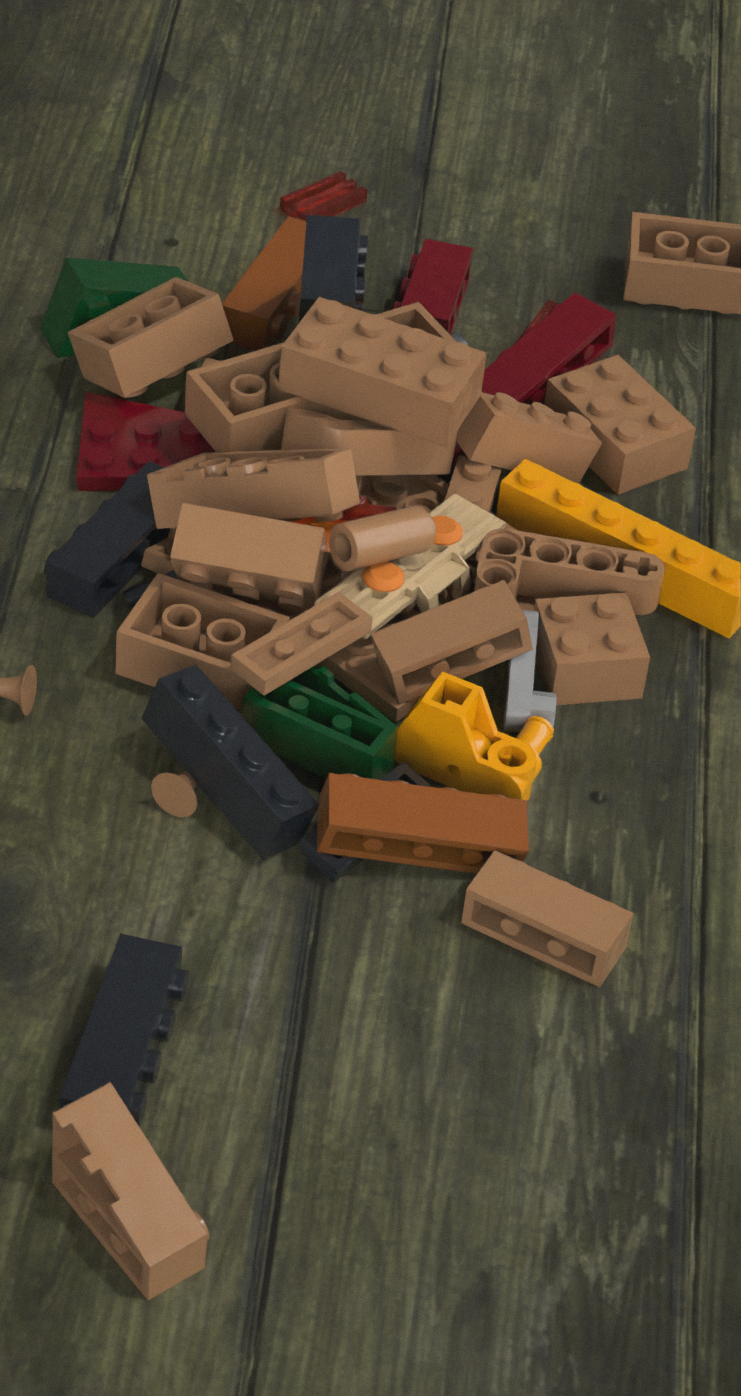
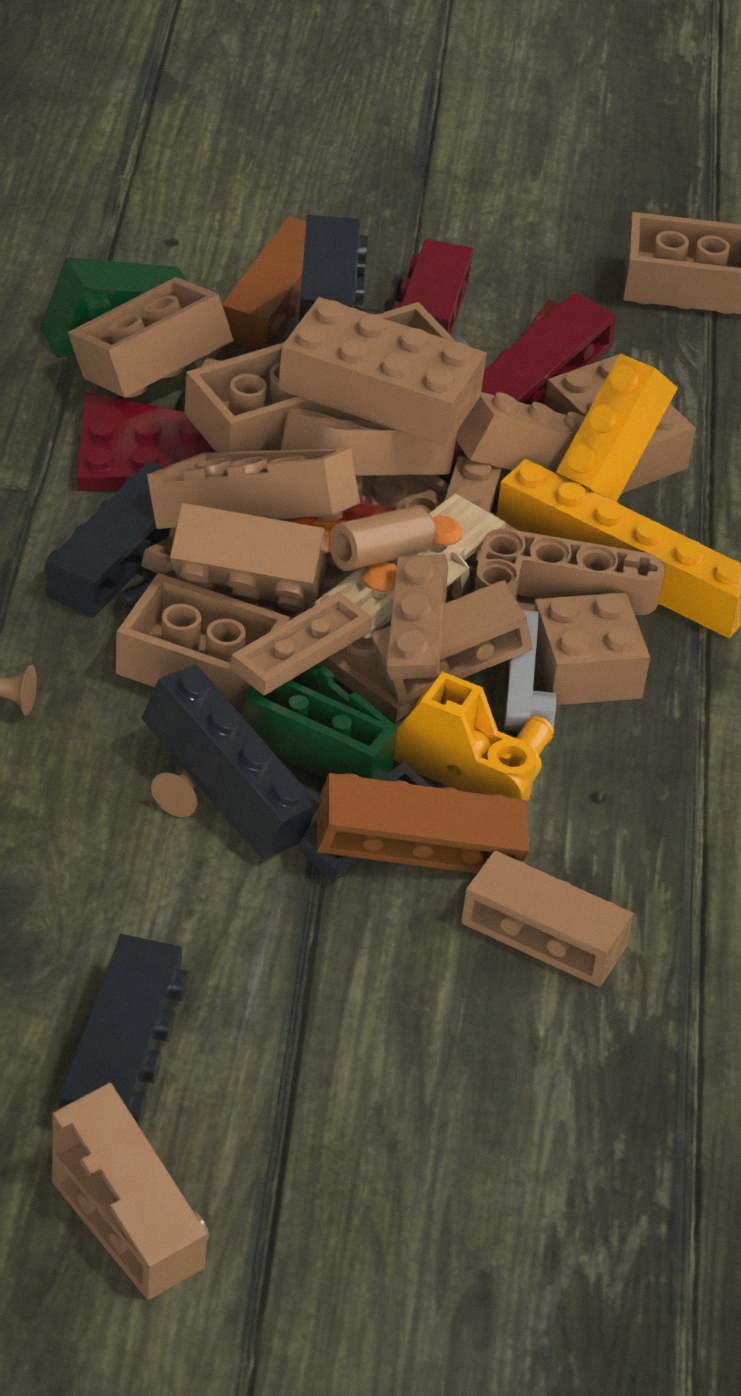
clear red tile [279,171,367,221] -> none
none -> medium nougat plate [386,554,448,680]
none -> light orange brick [555,354,678,502]

